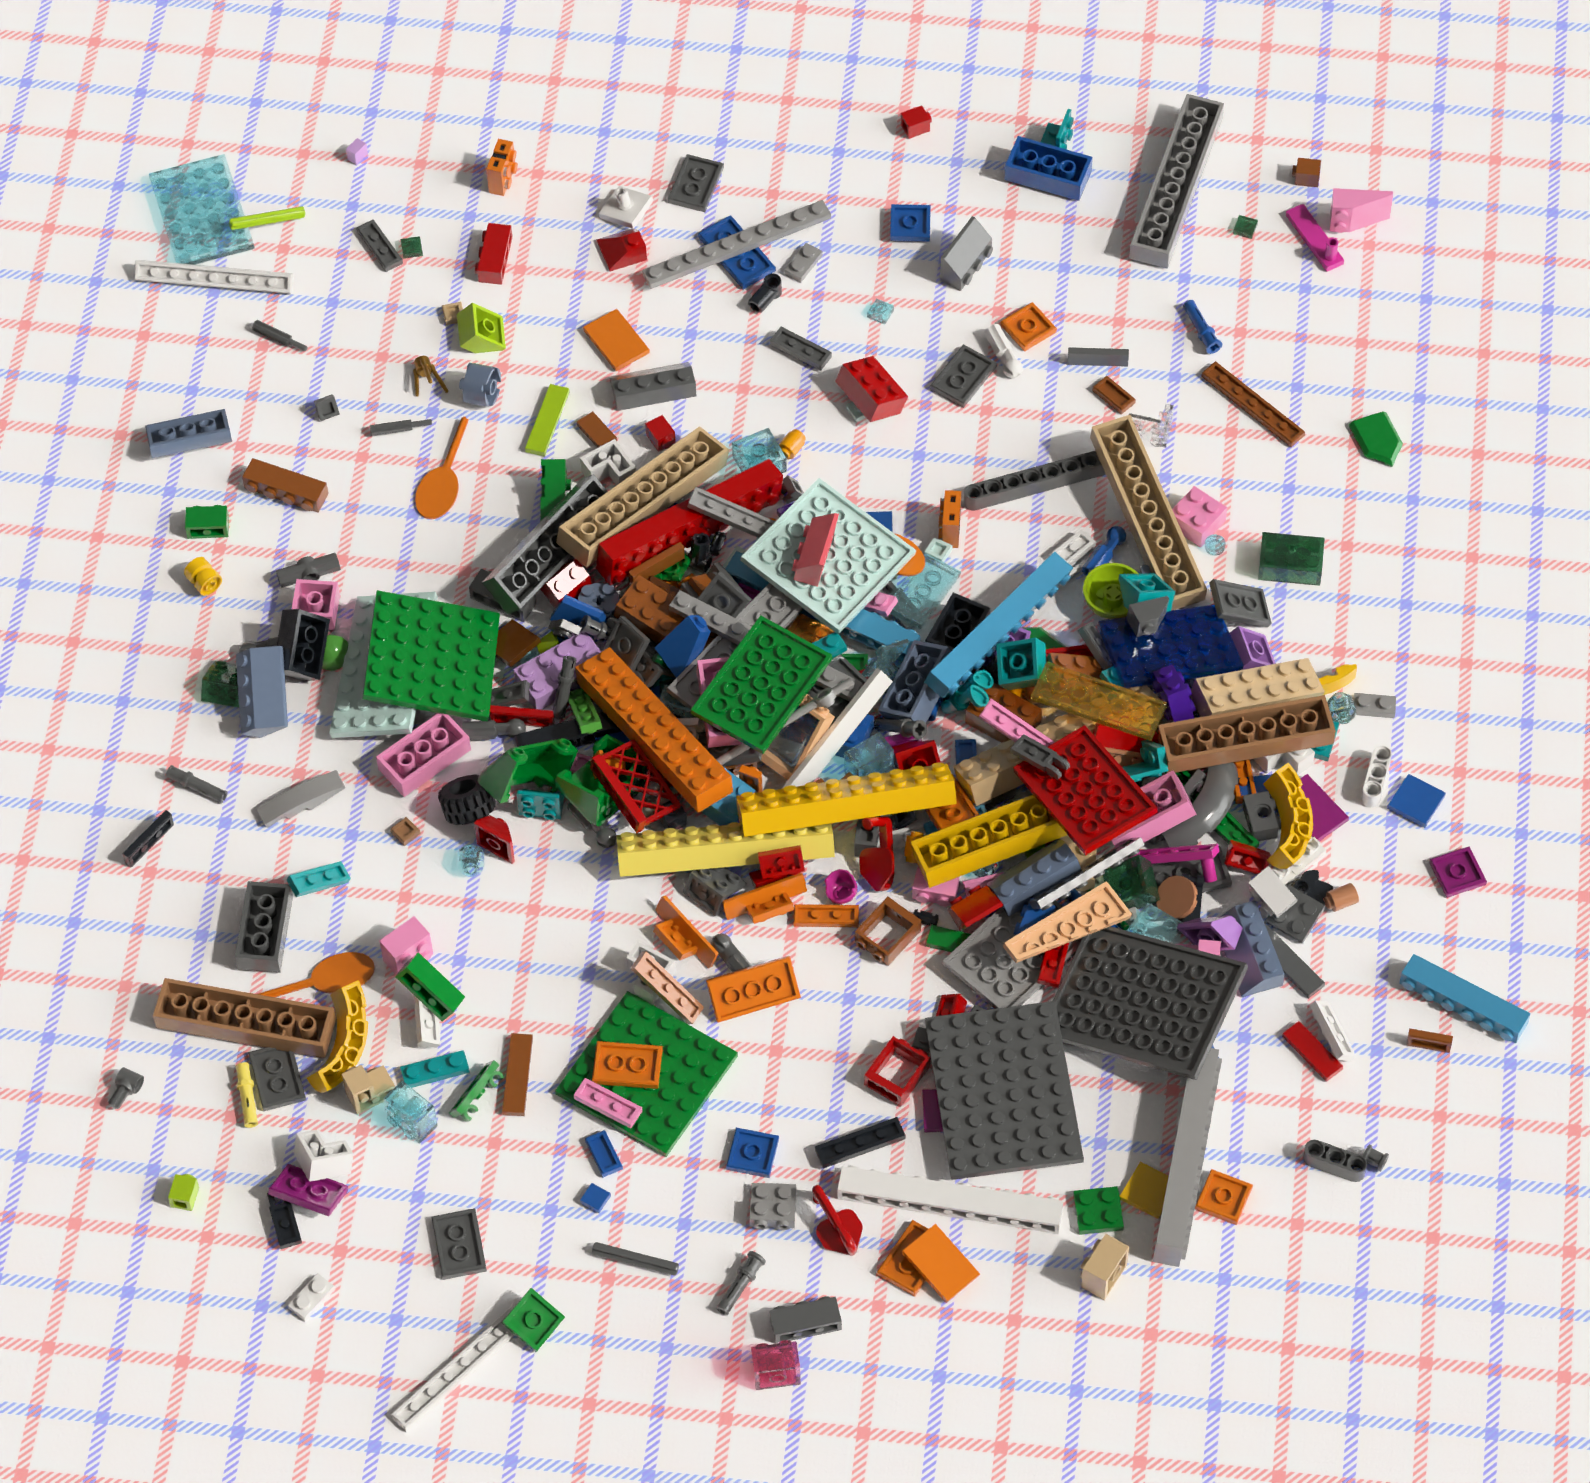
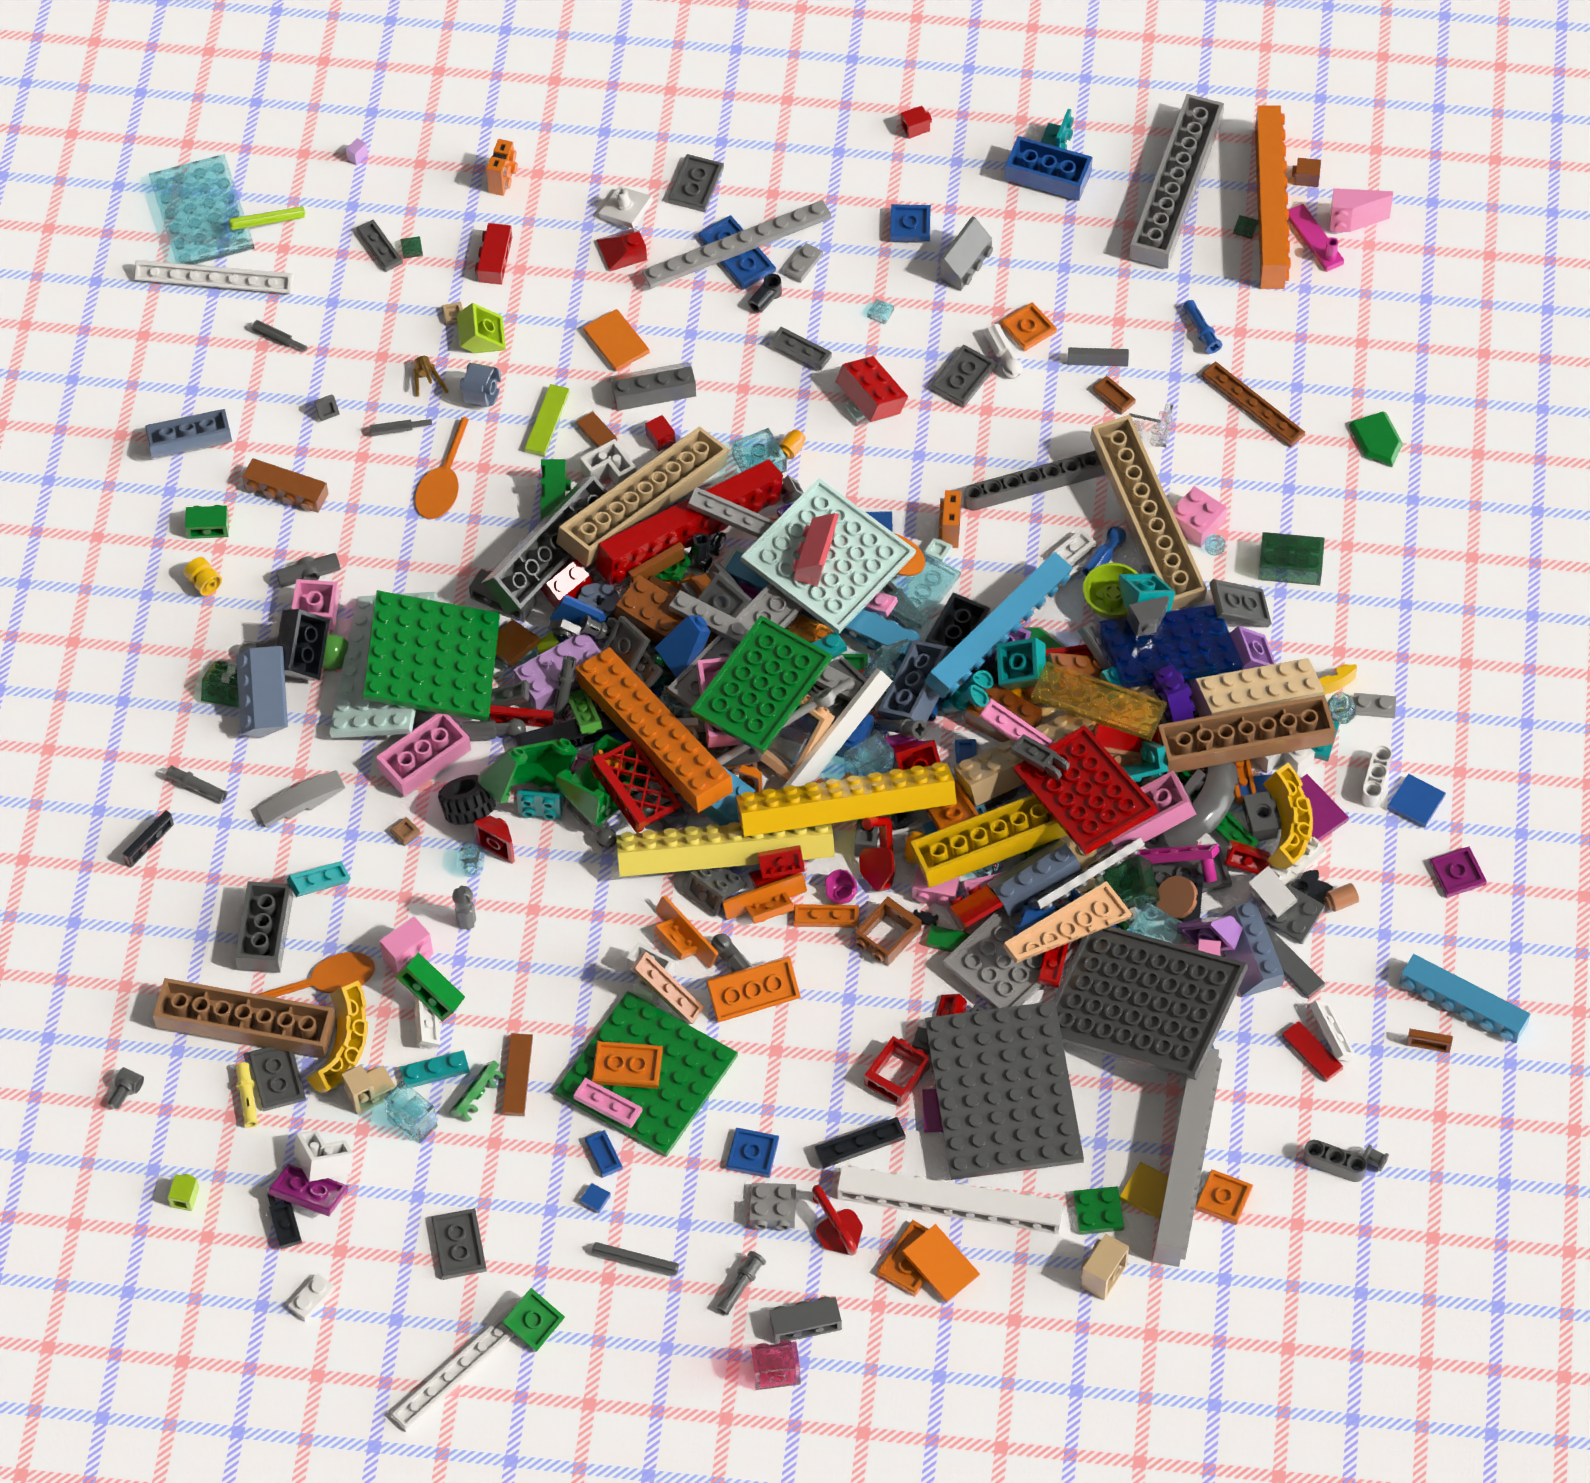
none -> dark grey piece [452,885,476,931]
none -> orange brick [1255,105,1291,289]

